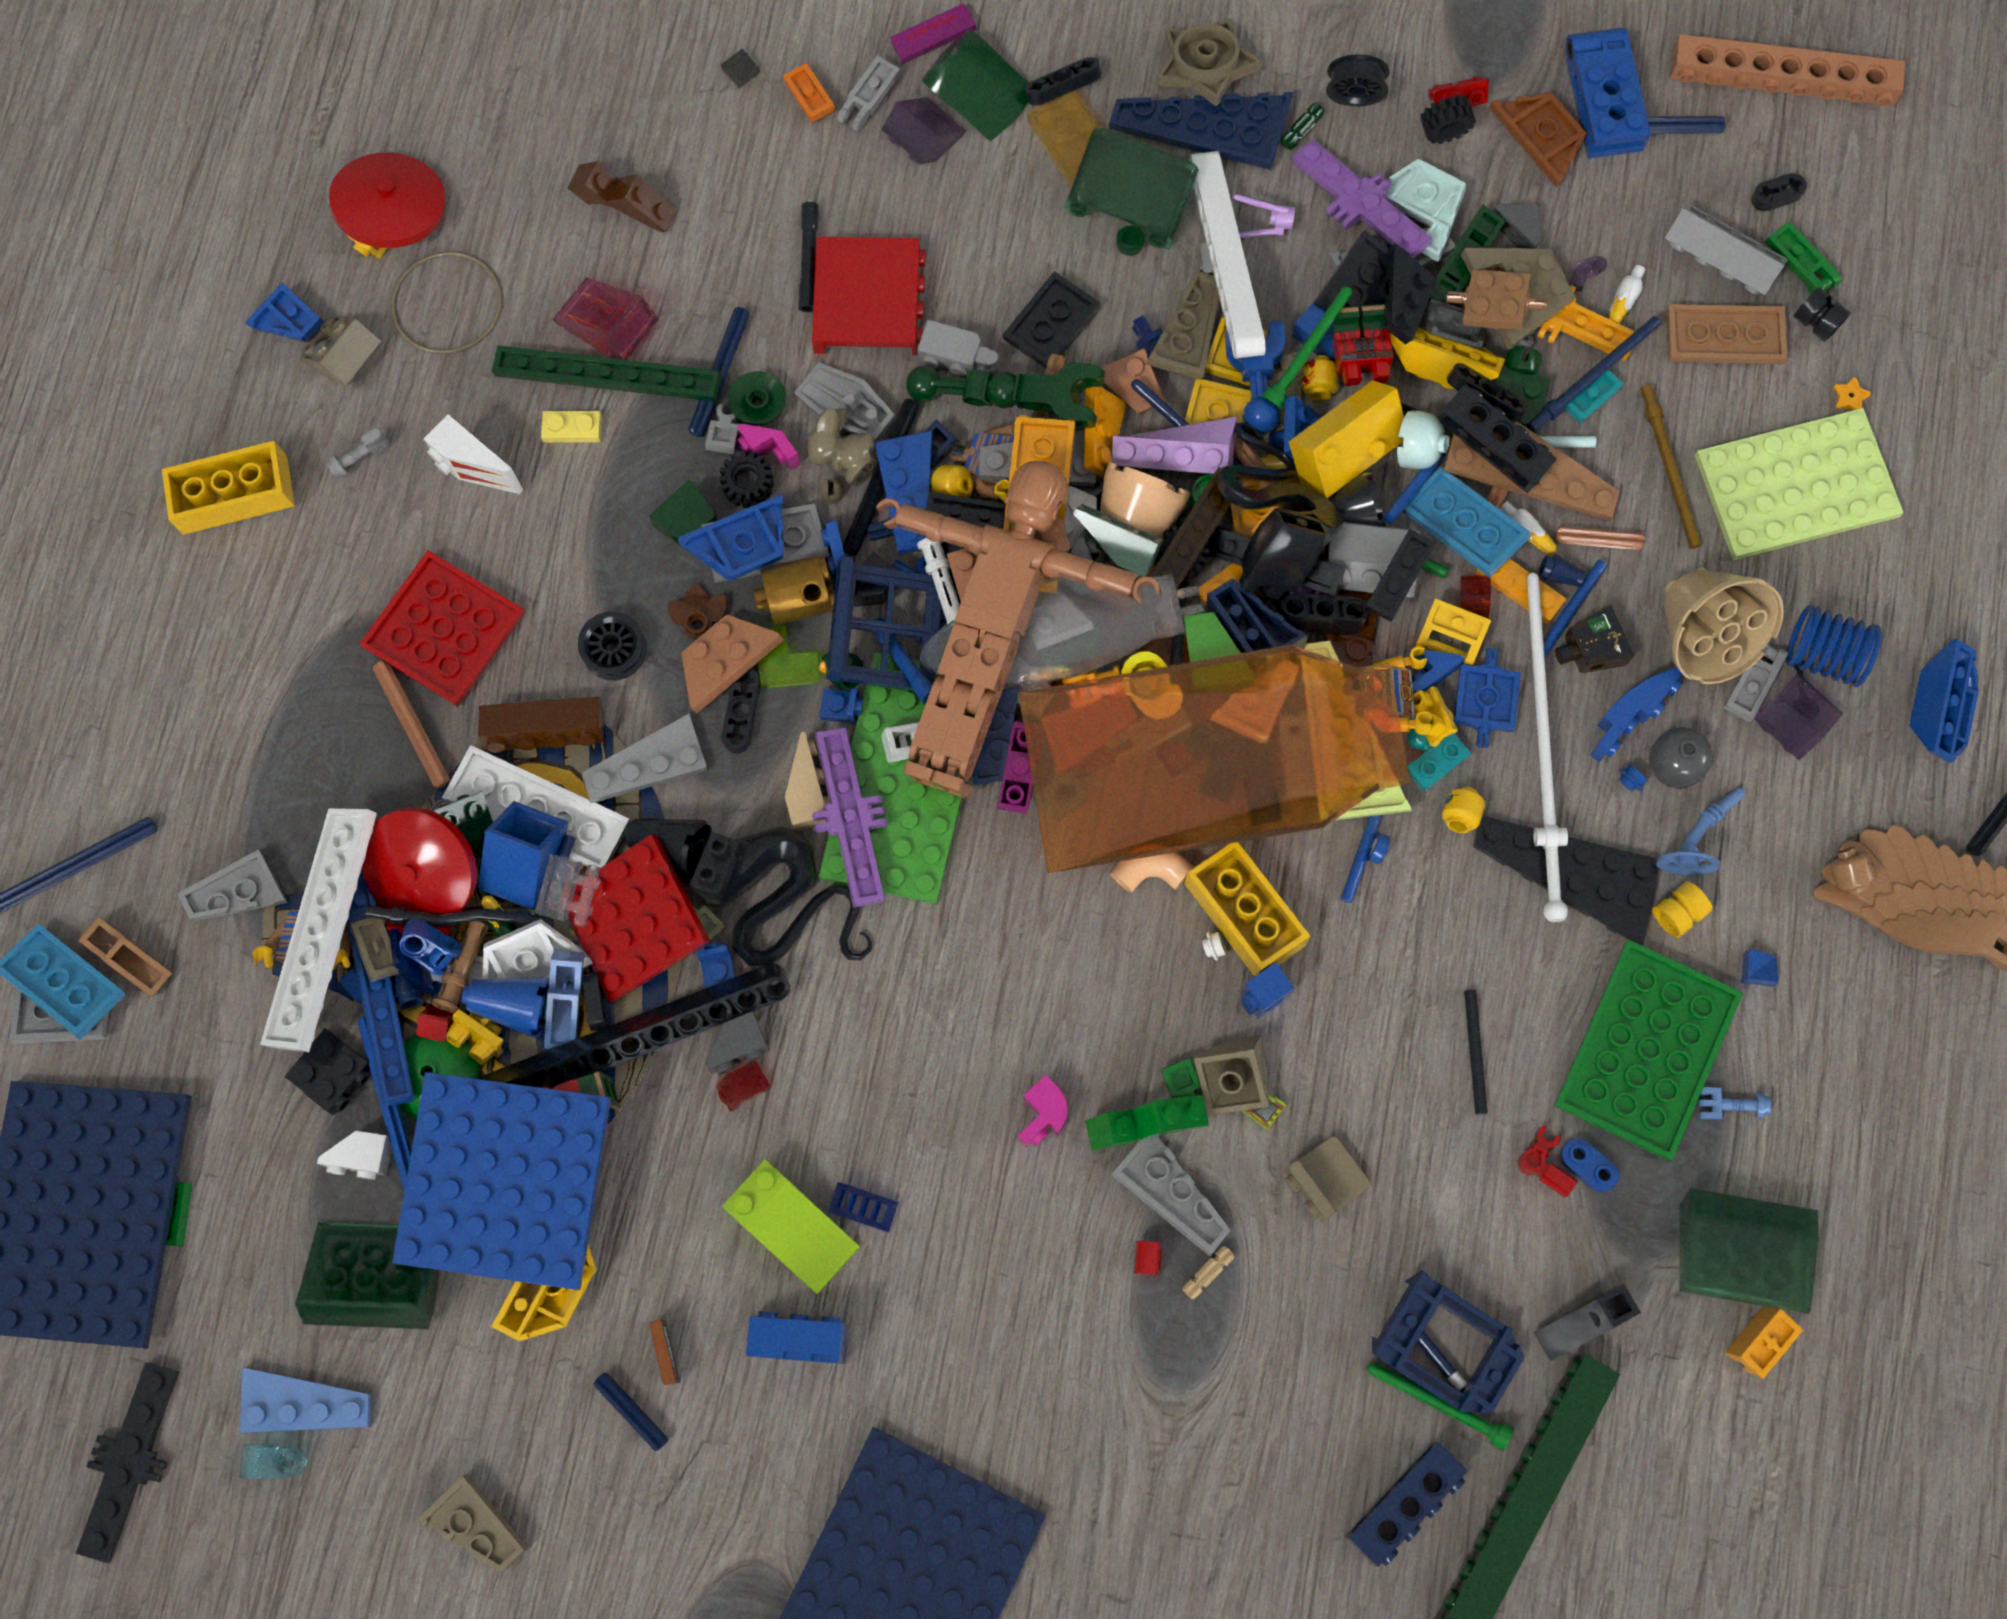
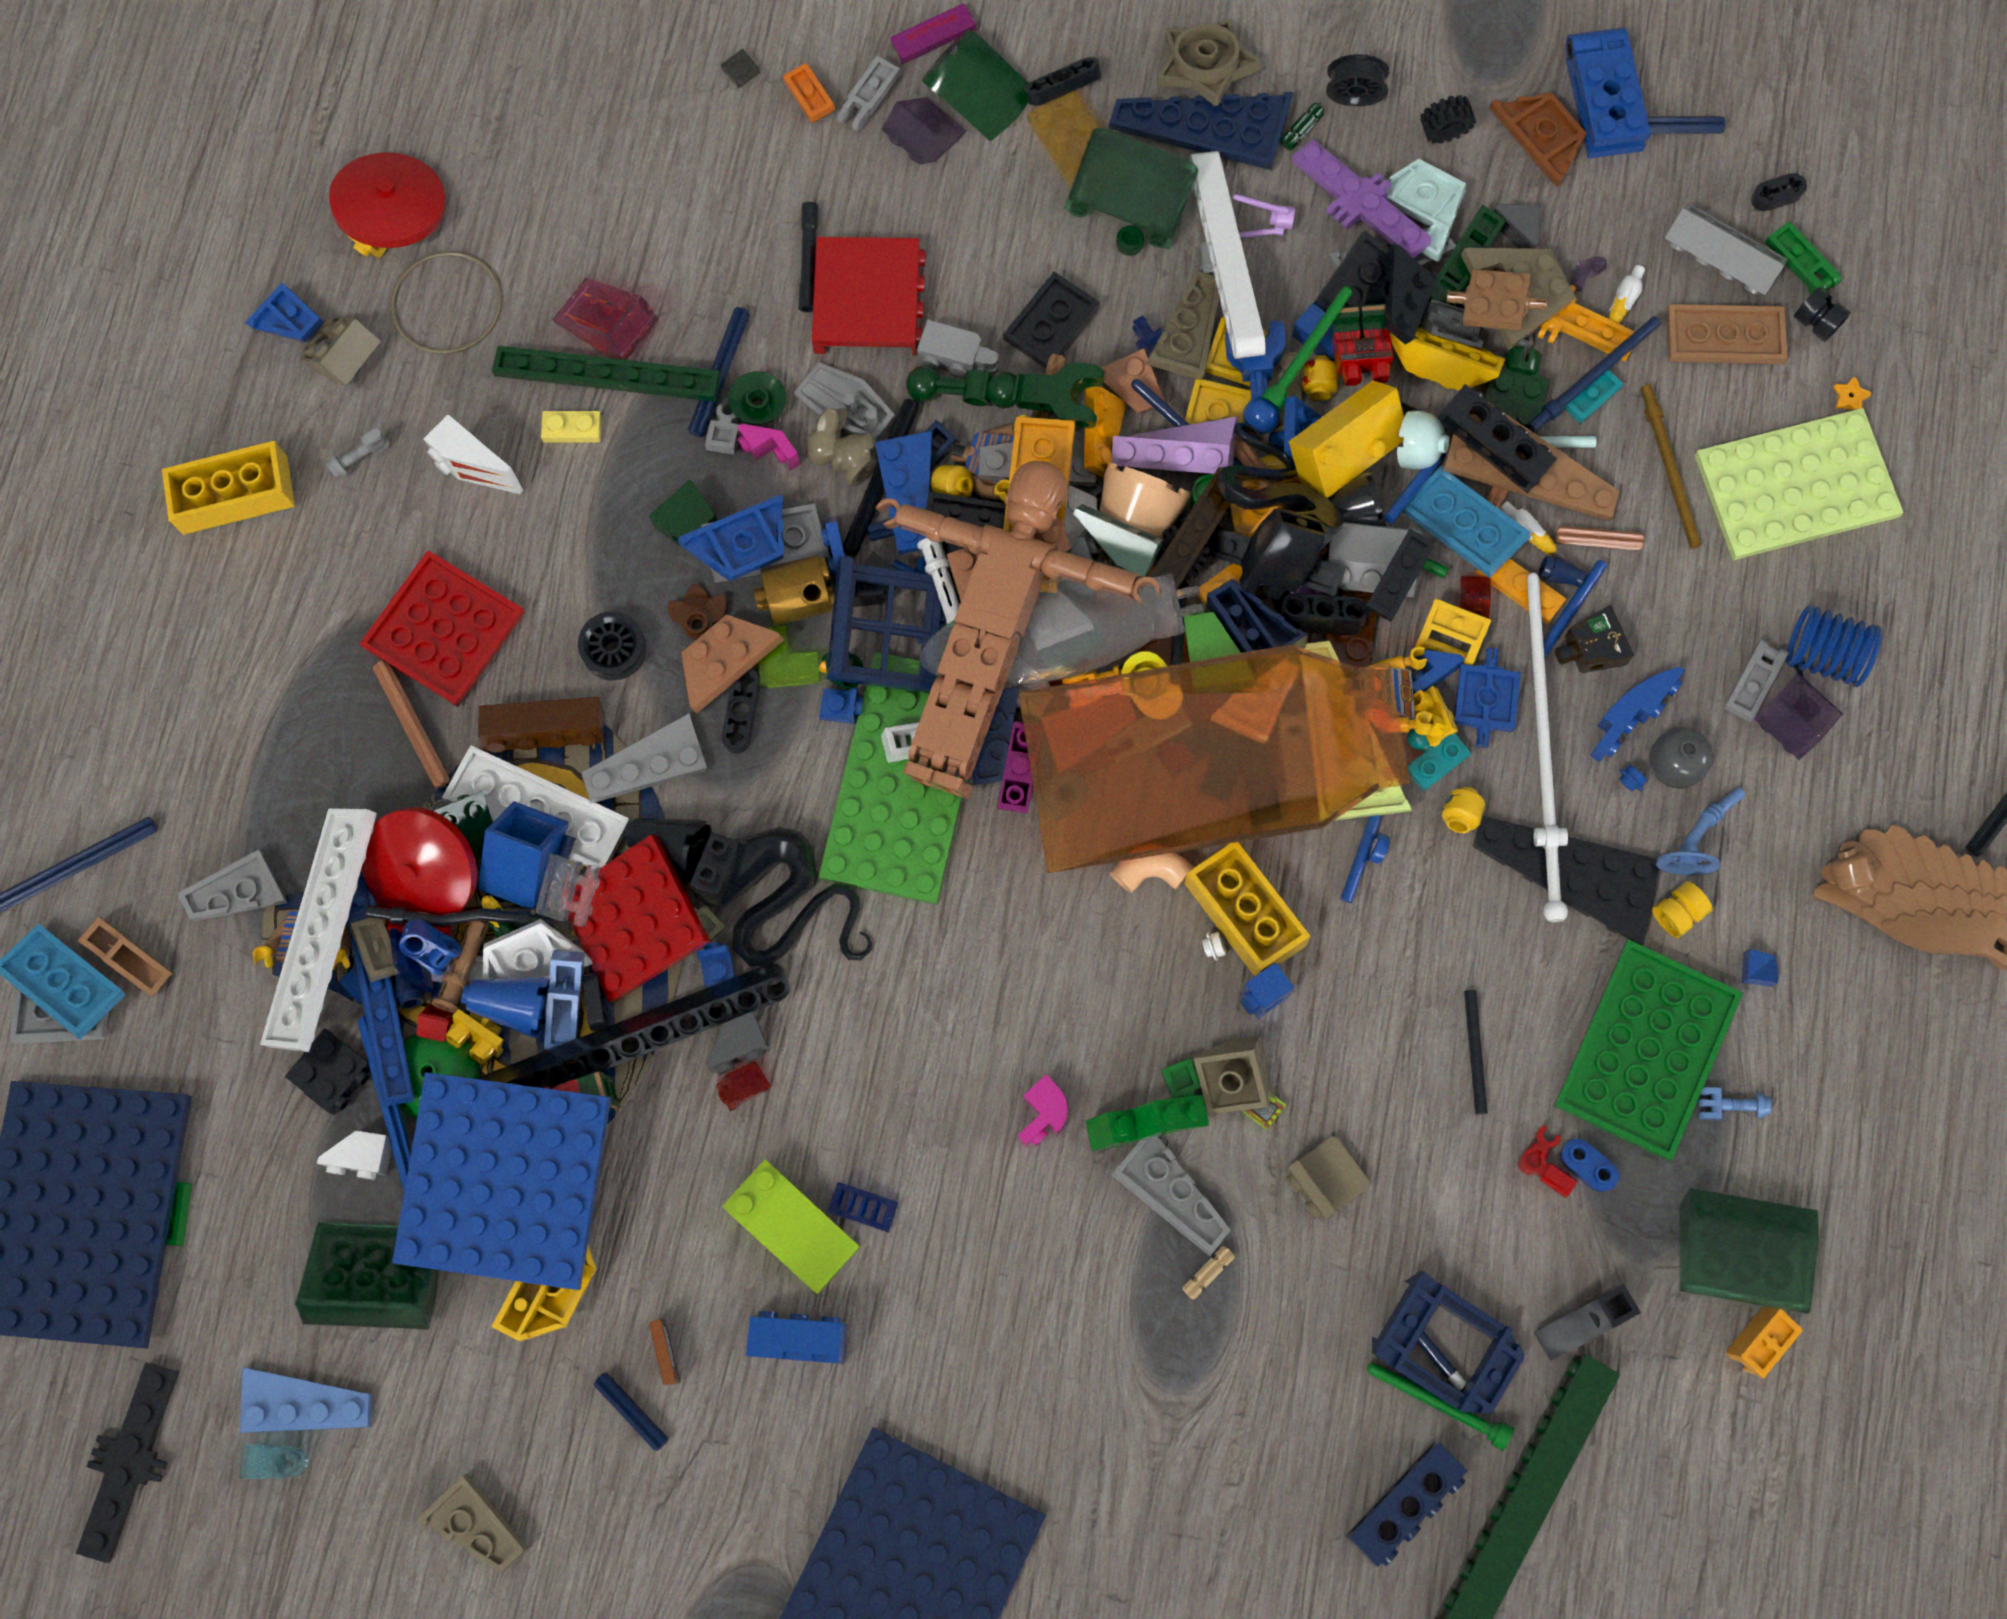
reddish brown arch [567,161,678,232] -> none
black tyre [719,451,774,508] -> none
tan slope [785,732,830,831] -> none
medium lavender hinge [812,727,888,908] -> none
dark tan hinge [820,478,844,504] -> none
blue piece [872,618,933,705] -> none
red brick [1134,1241,1163,1277] -> none
red hinge [1428,76,1489,106] -> none
black beam [1447,363,1527,423] -> none
tan cone [1664,567,1784,684] -> none
nougat brick [1670,34,1905,106] -> none
blue wedge [1909,639,1979,763] -> none

